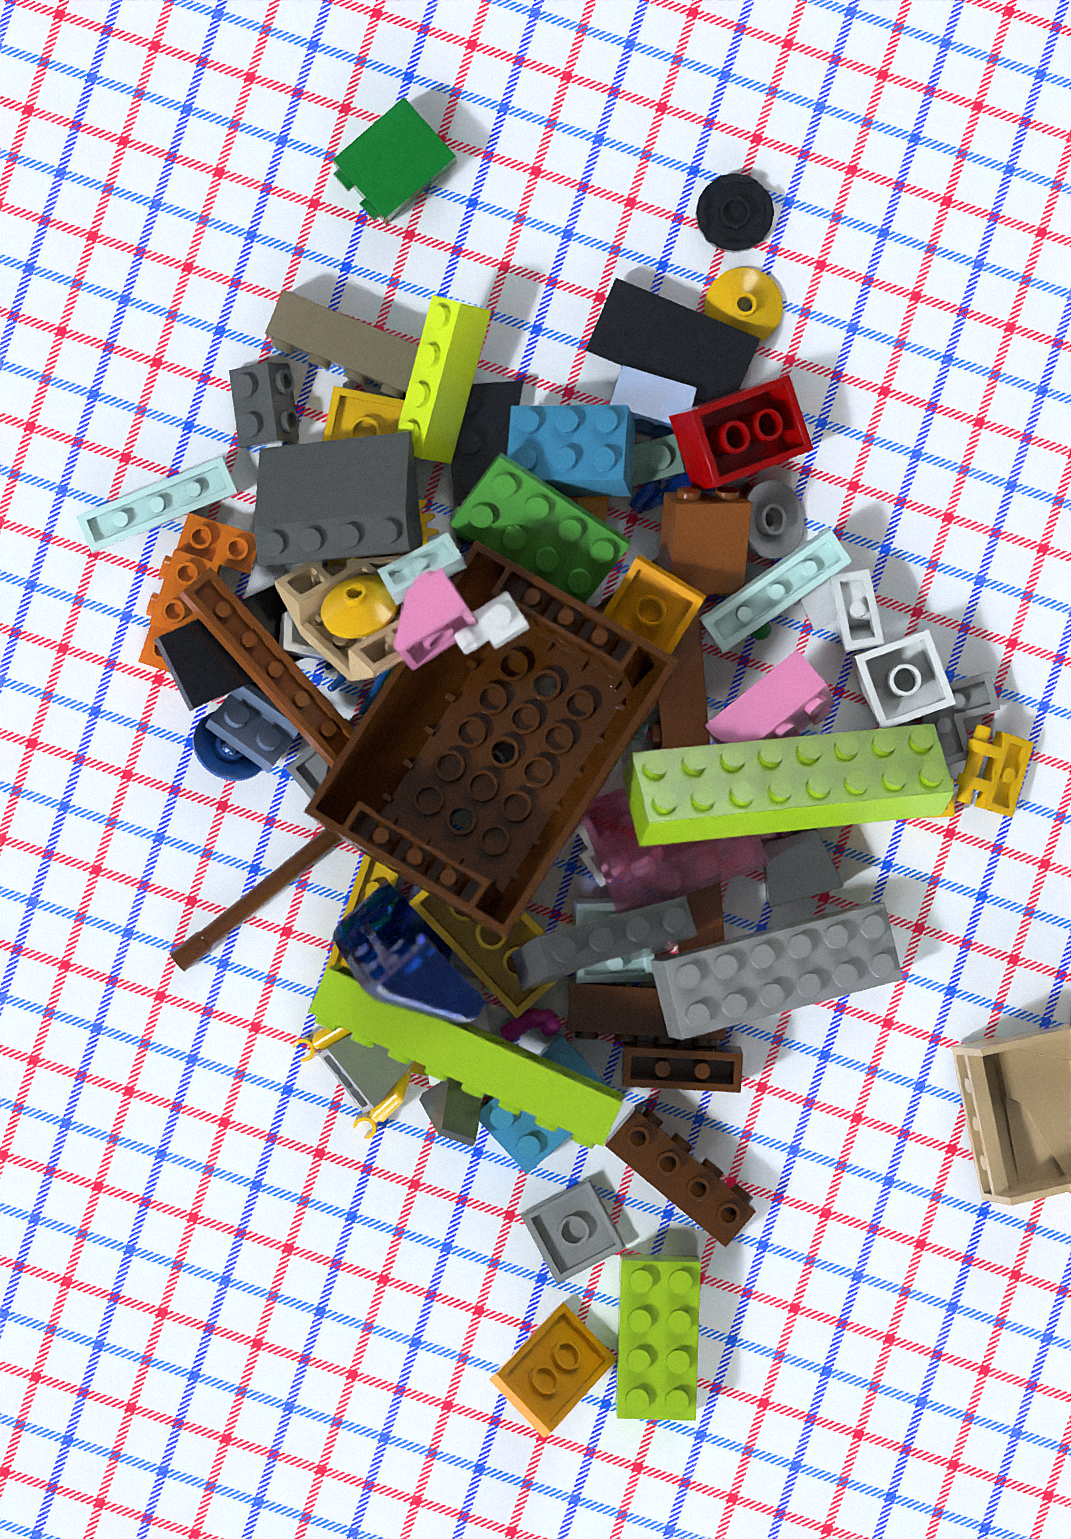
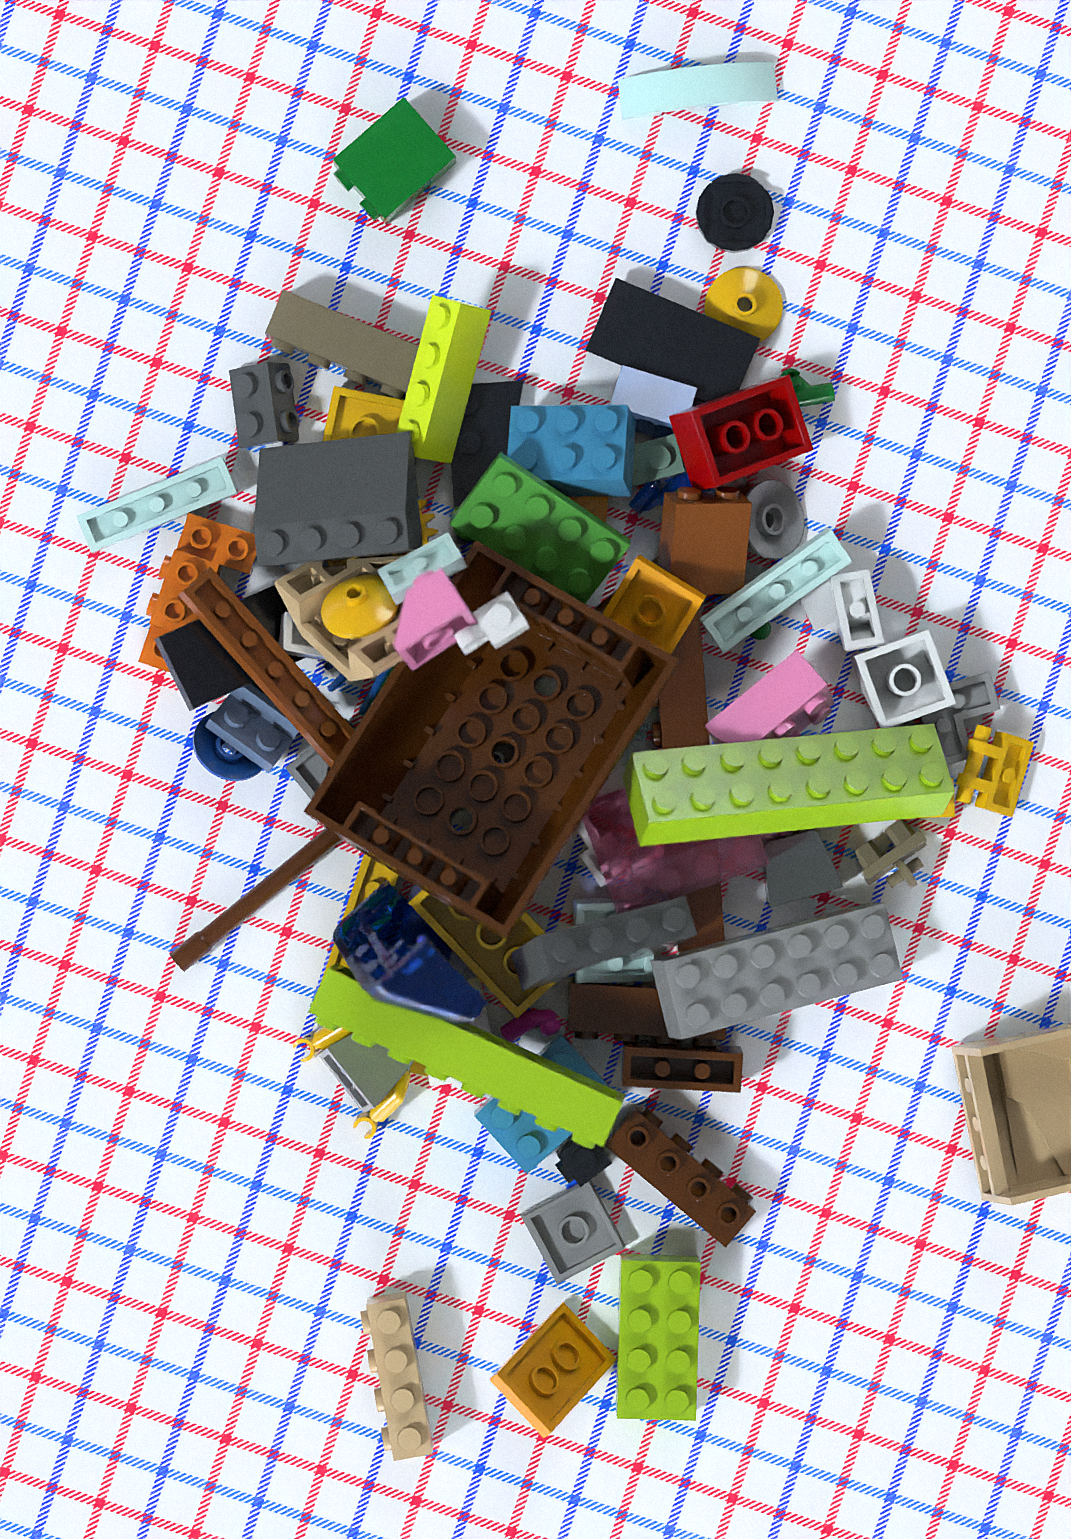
dark grey slope [419,1077,482,1147] -> none
none -> tan brick [360,1291,434,1461]
none -> black brick [555,1139,612,1187]
none -> light aqua slope [618,62,778,120]
none -> green arm [780,368,835,407]
none -> dark tan hips [855,819,927,888]

